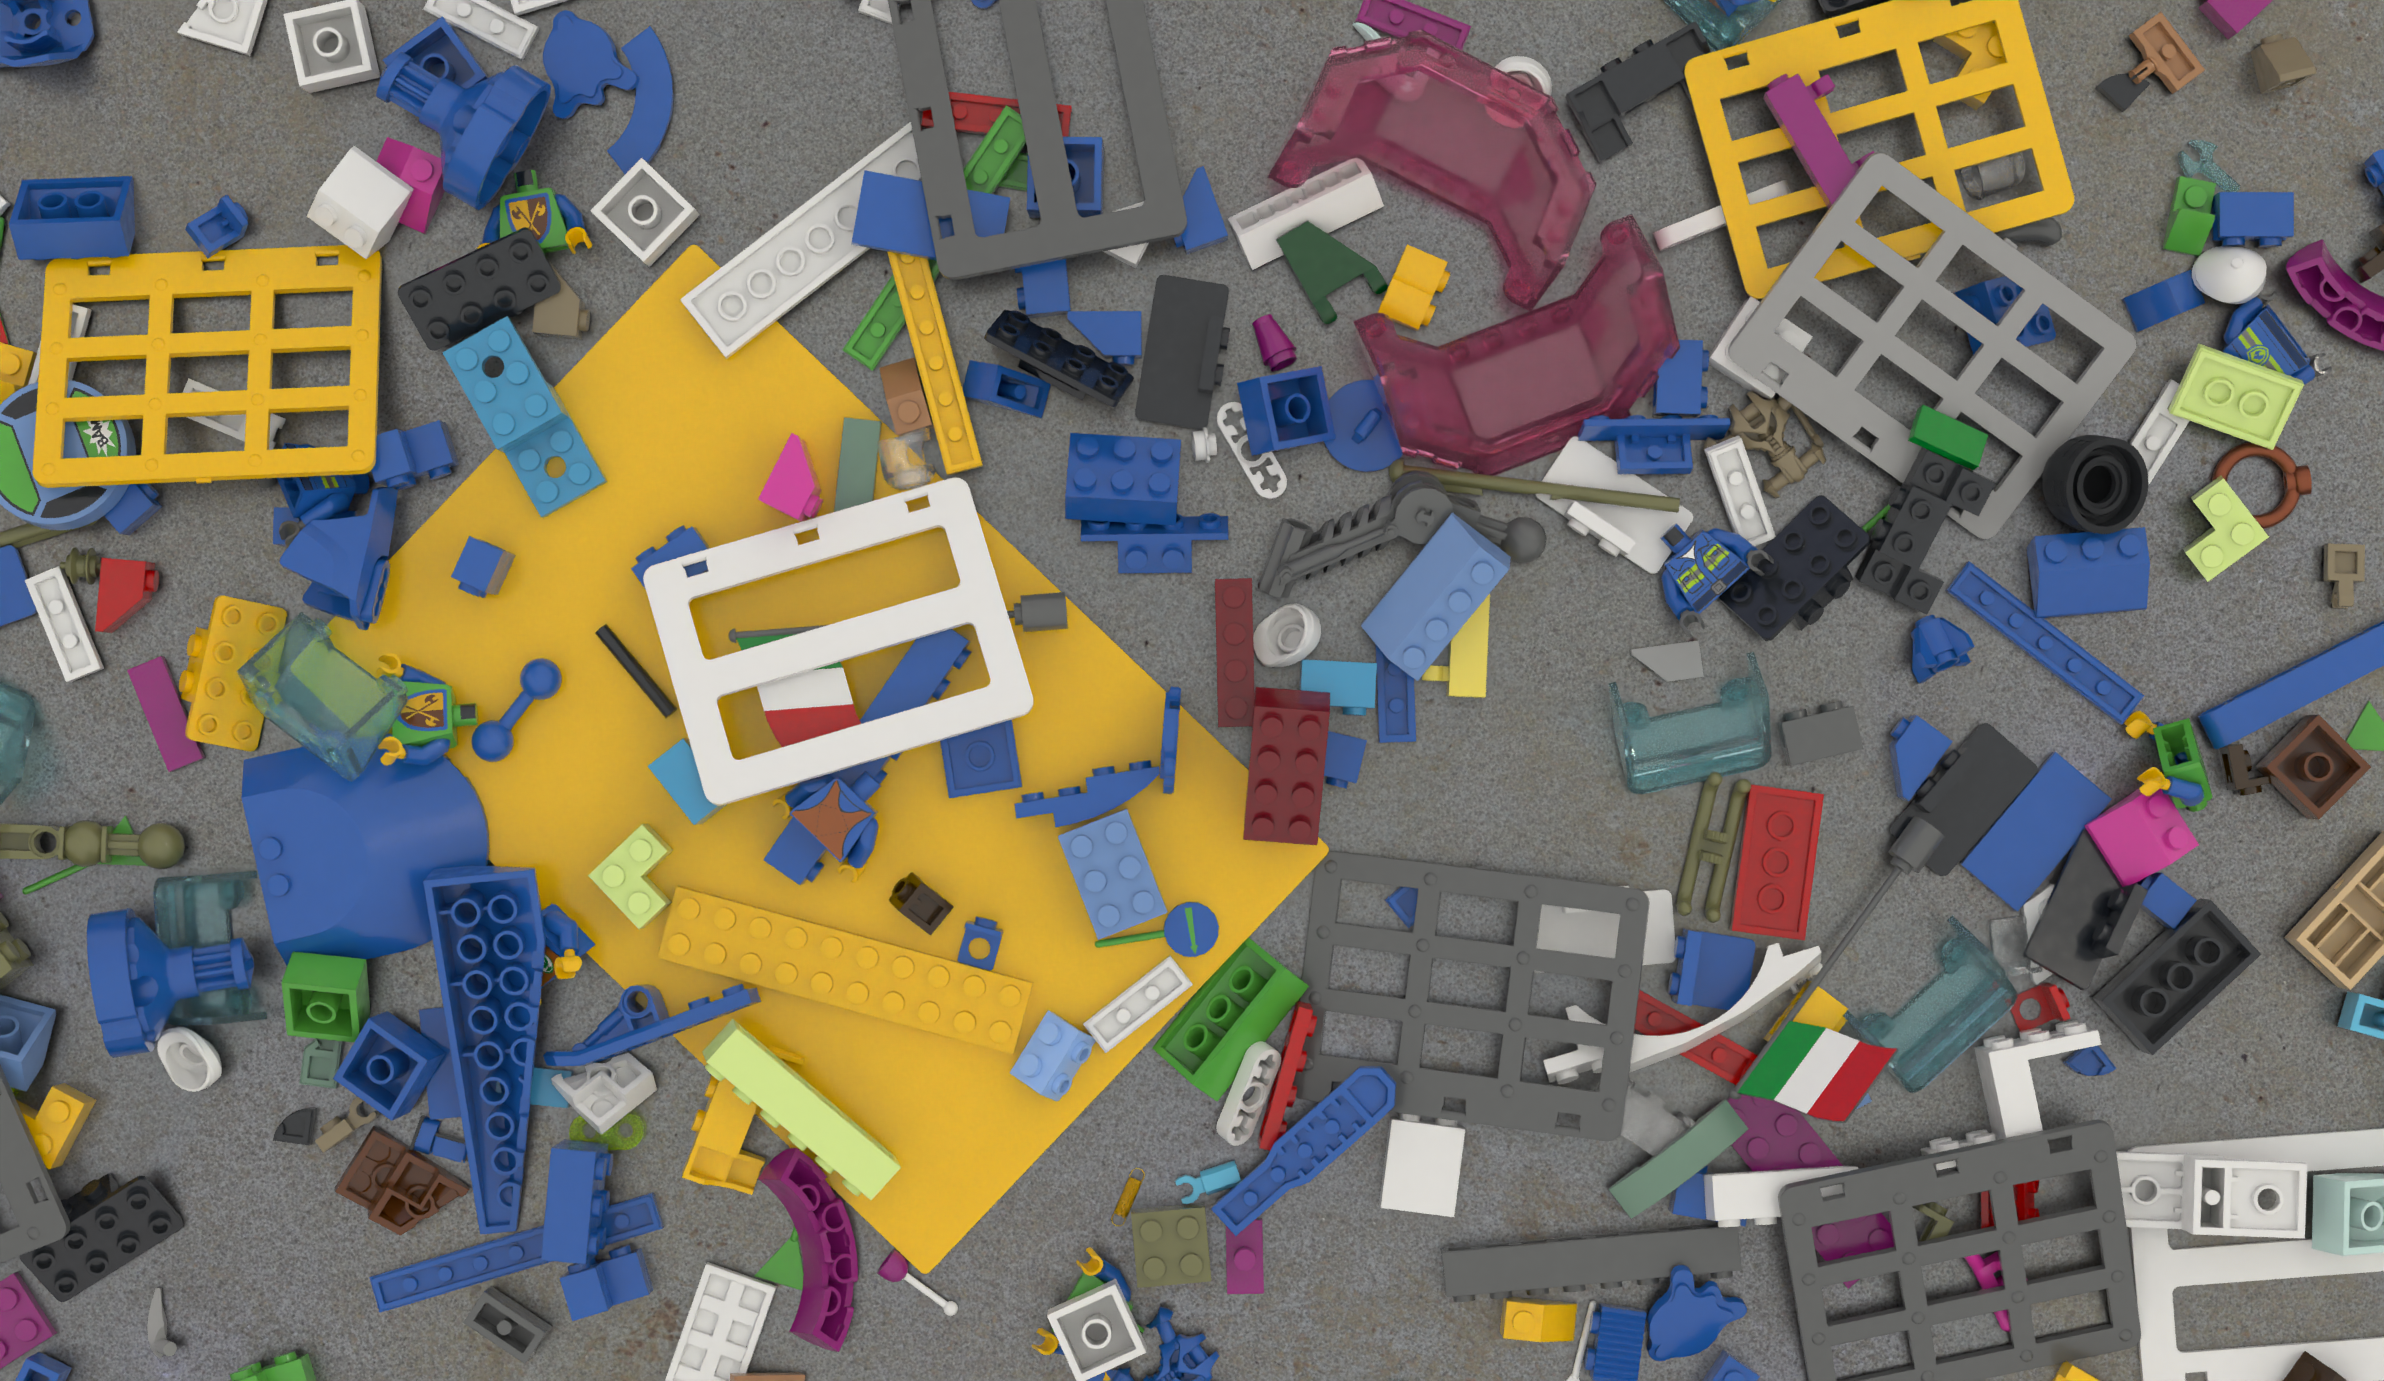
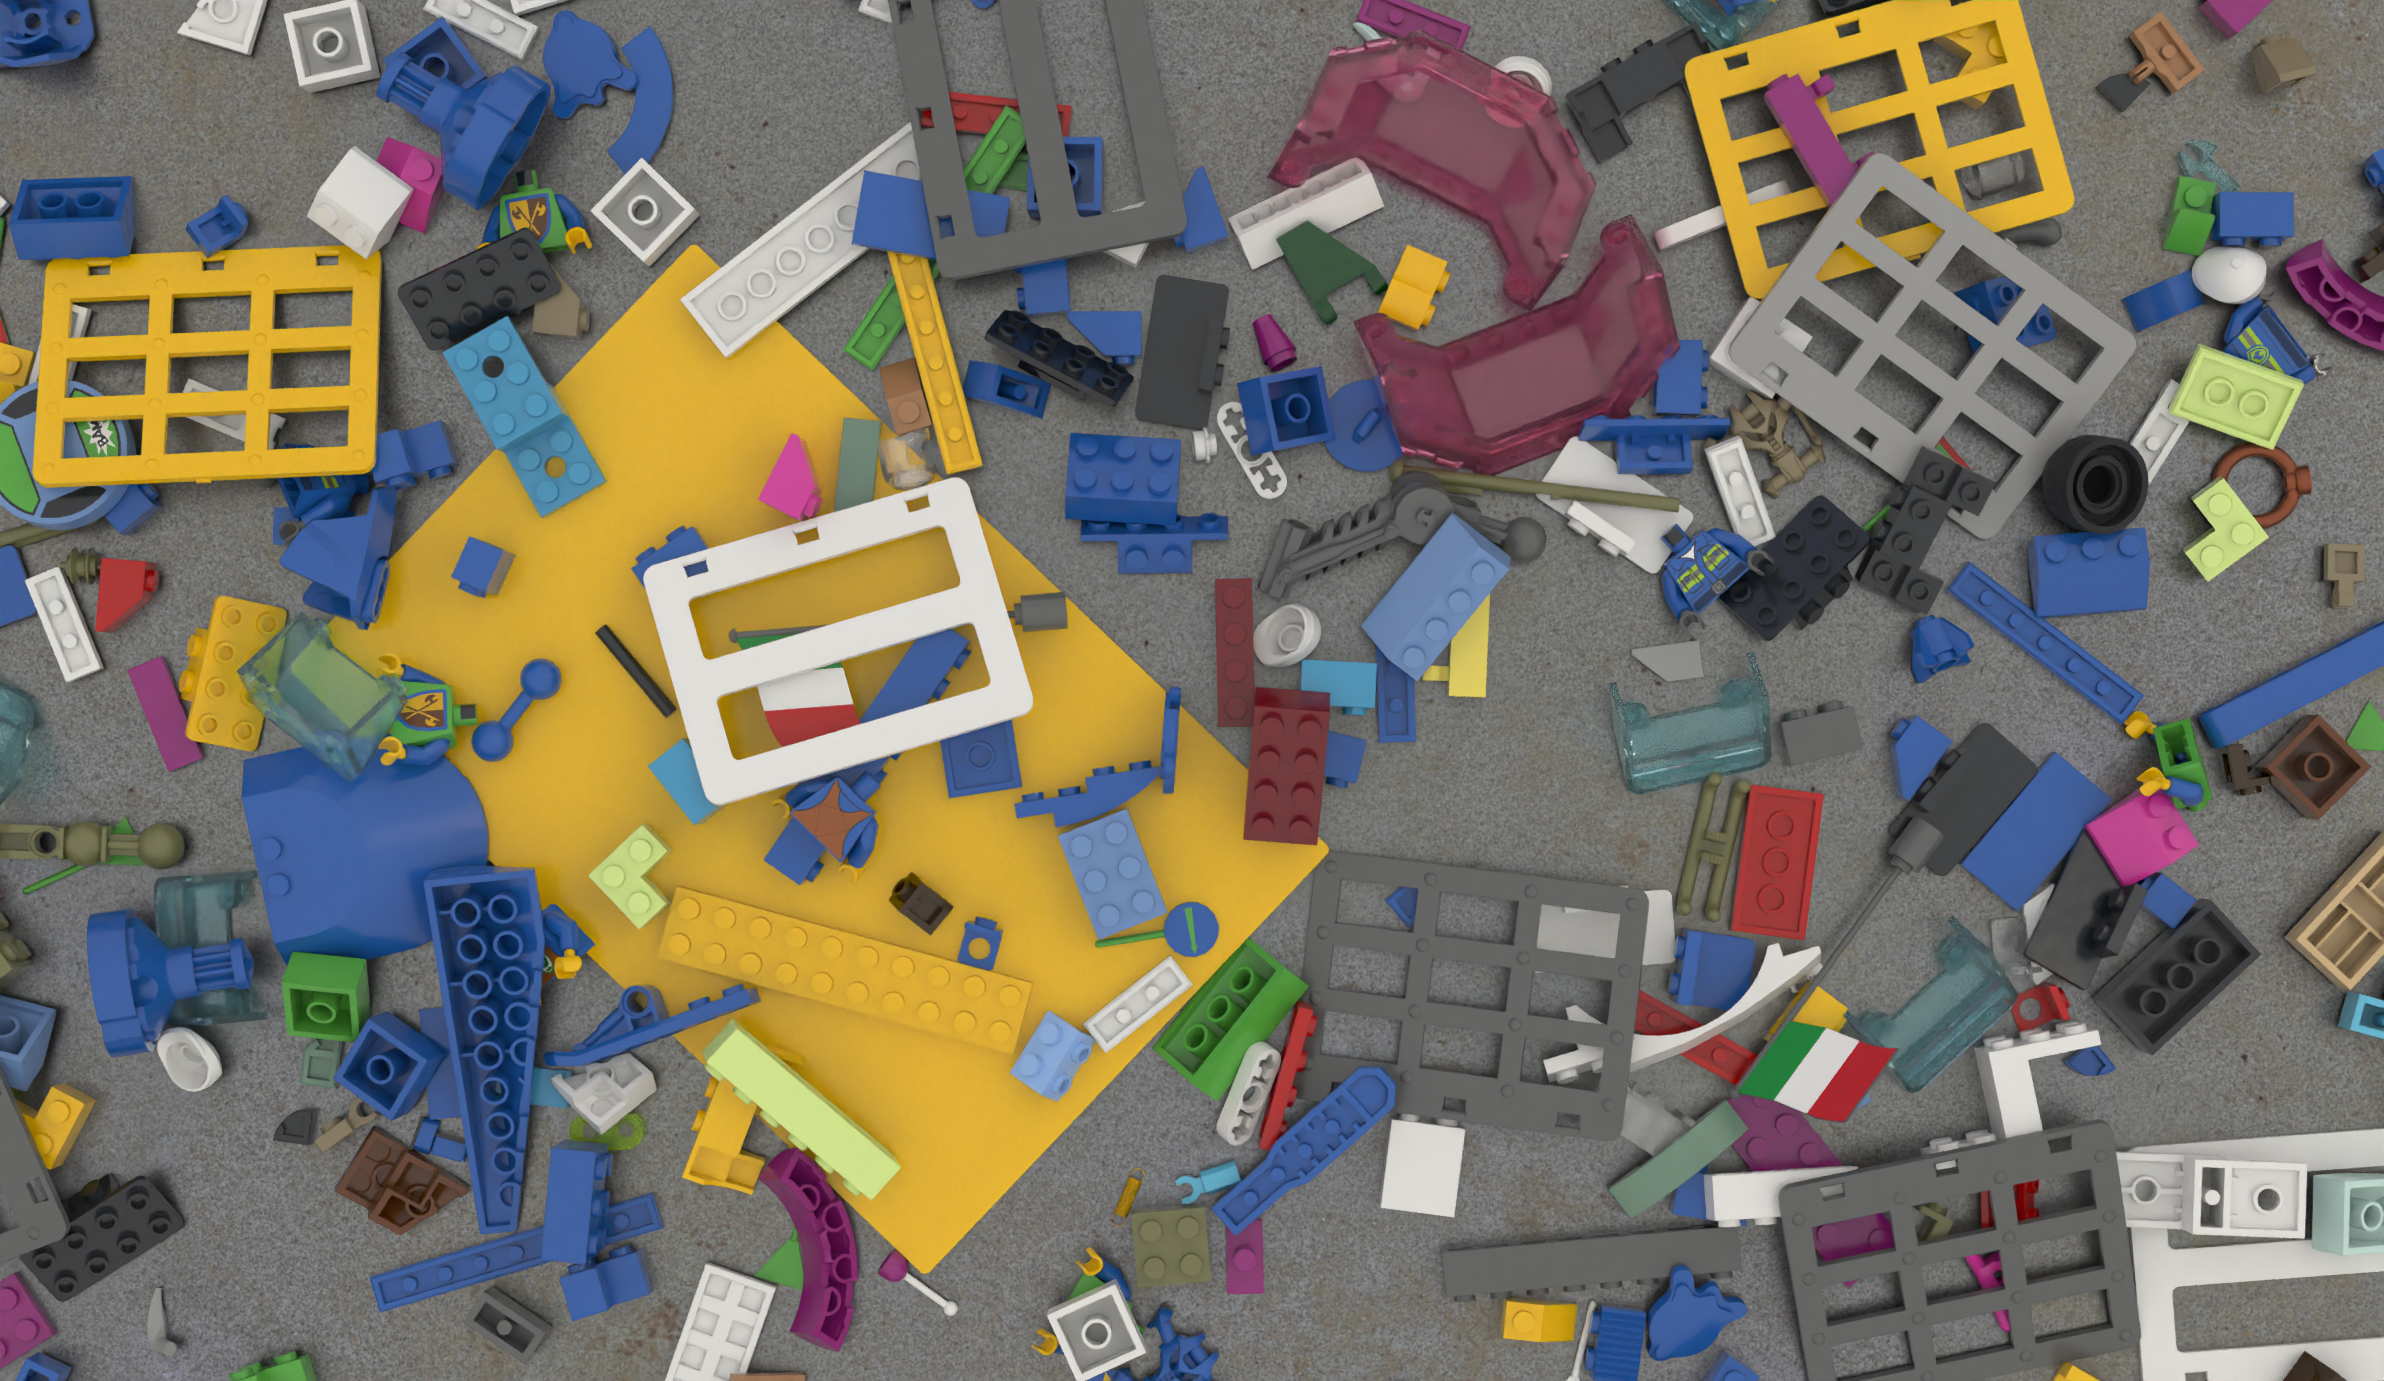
green tile [1908,405,1988,470] -> none

